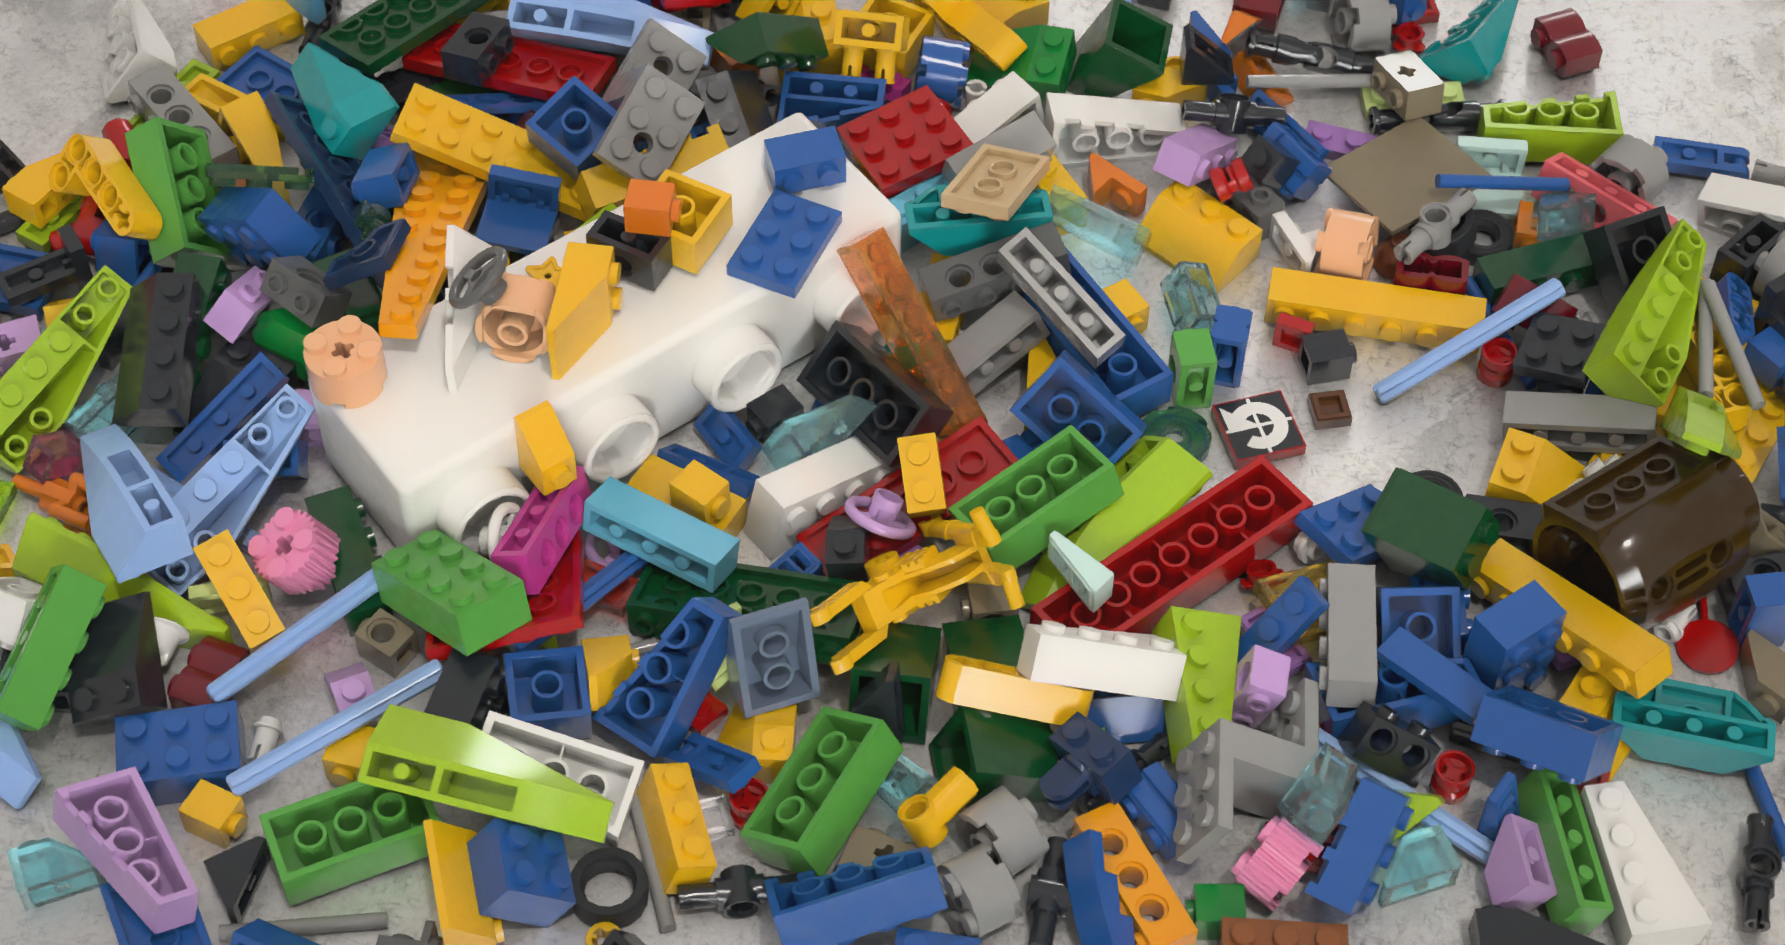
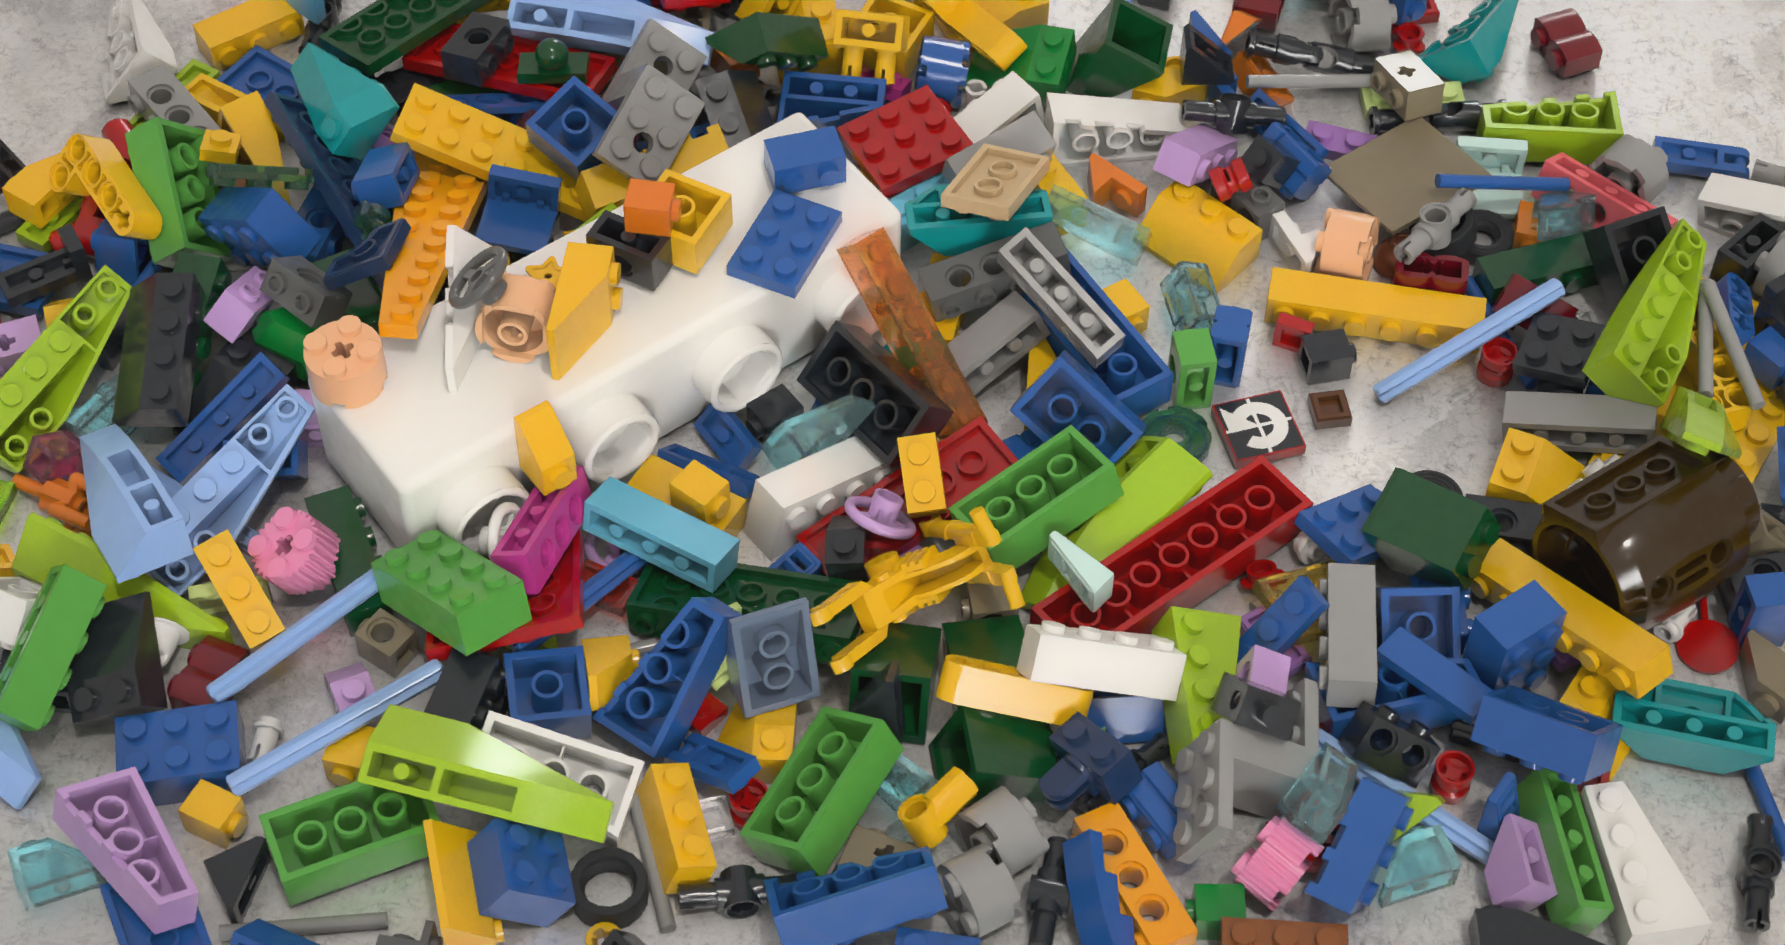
none -> yellow plate [199,129,242,165]
none -> dark green tile [517,37,591,84]
none -> black torso [1210,671,1302,741]

